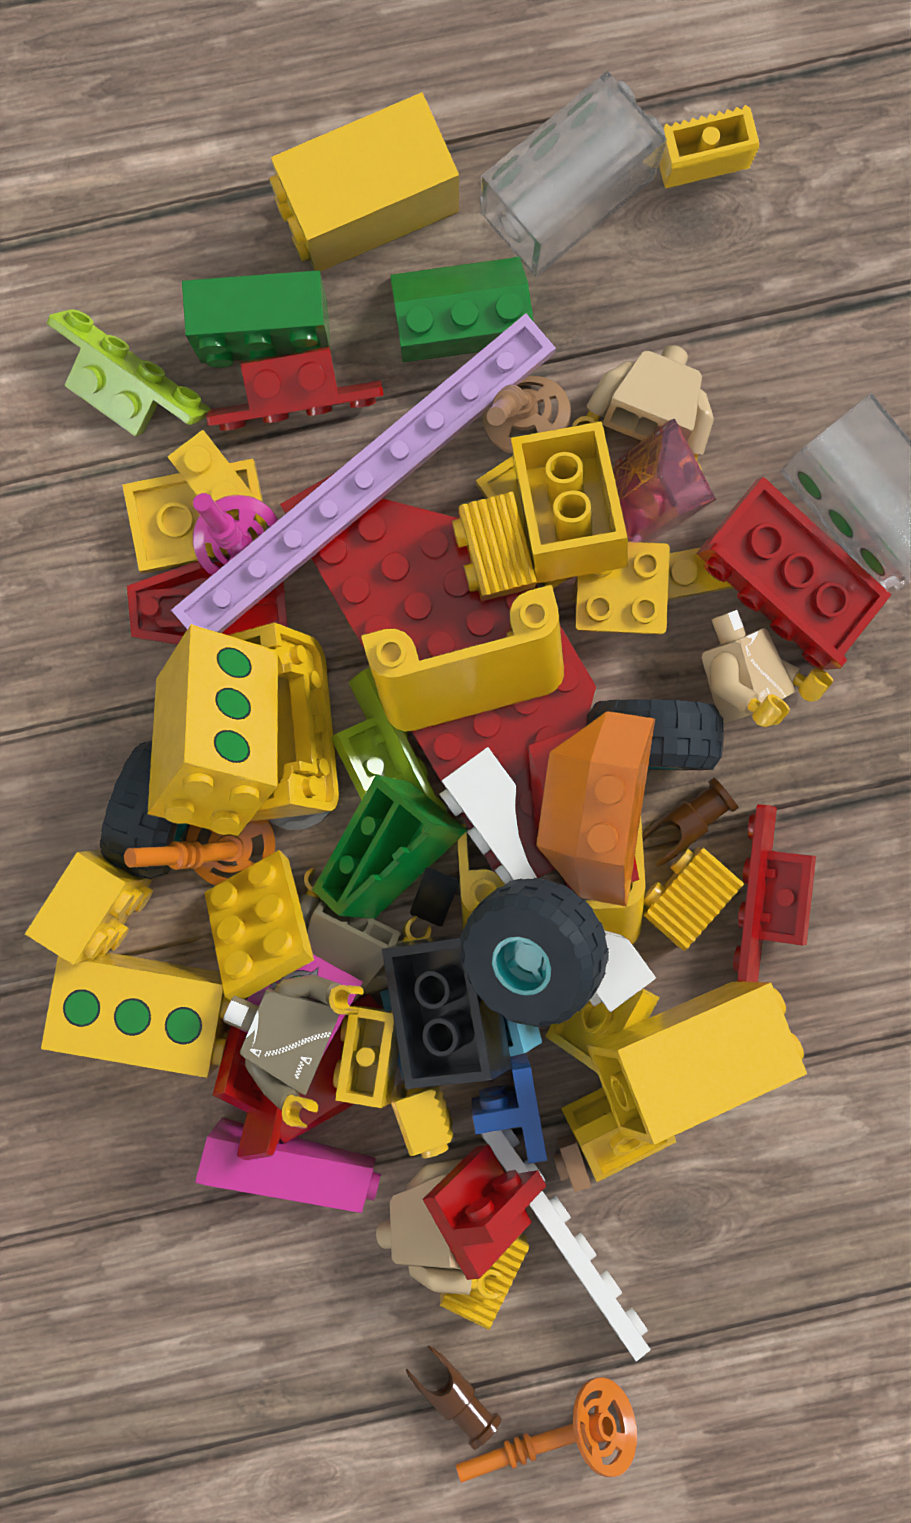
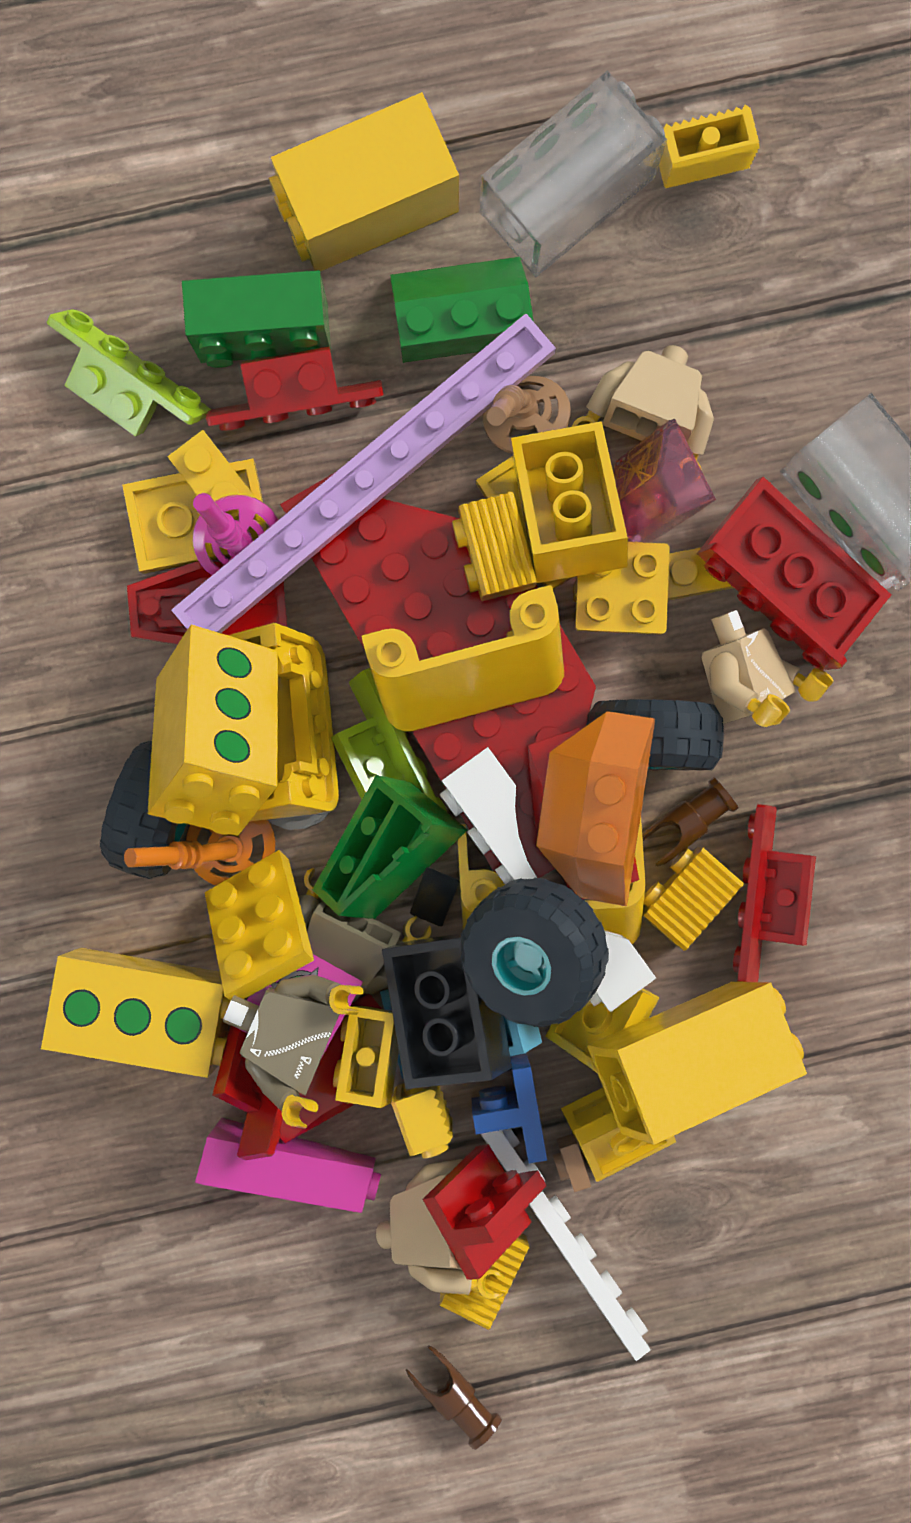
yellow brick [25,850,154,965] -> none
orange dish [455,1377,637,1483] -> none

